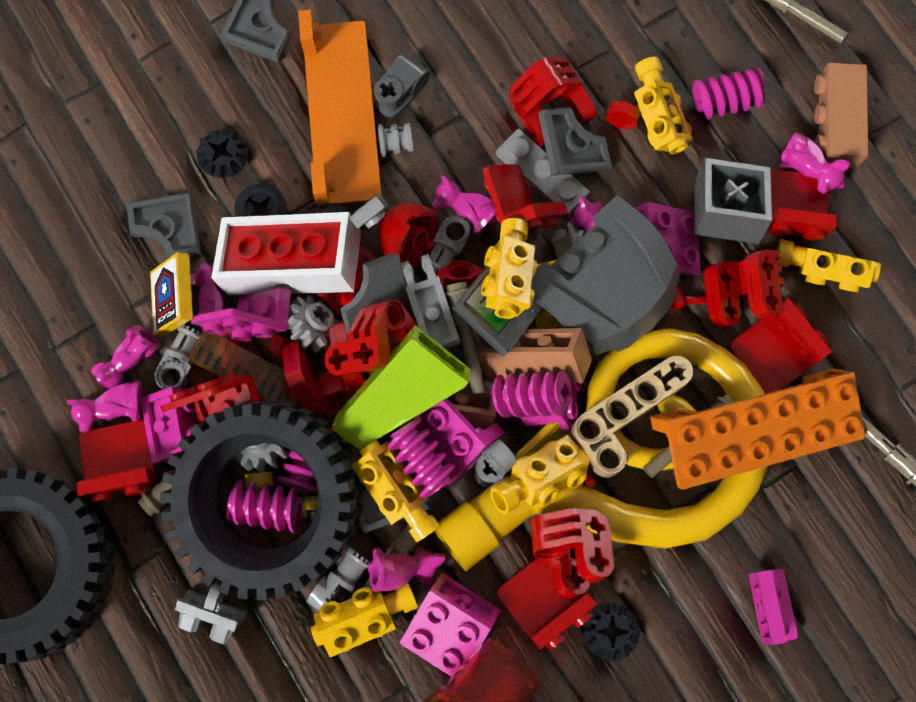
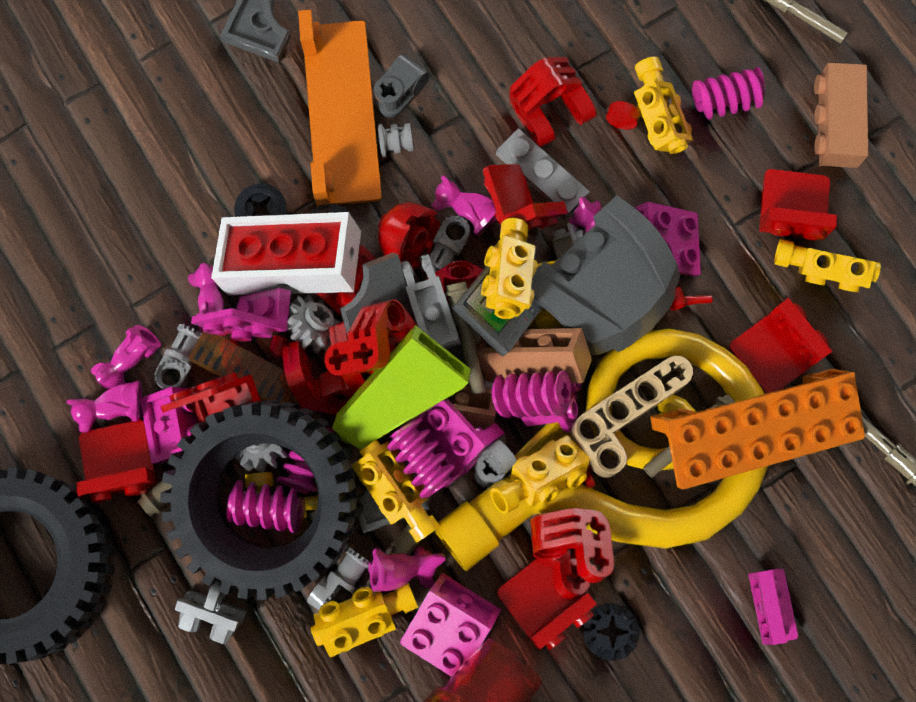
dark grey tile [126,192,202,259] -> none
tile [150,252,193,336] -> none
black gear [195,127,248,178] -> none
light grey hinge [349,193,390,229] -> none
dark grey tile [538,107,612,176] -> none
dark grey brick [694,158,772,244] -> none
red piece [704,250,784,328] -> none
dark pink animal [779,132,850,194] -> none

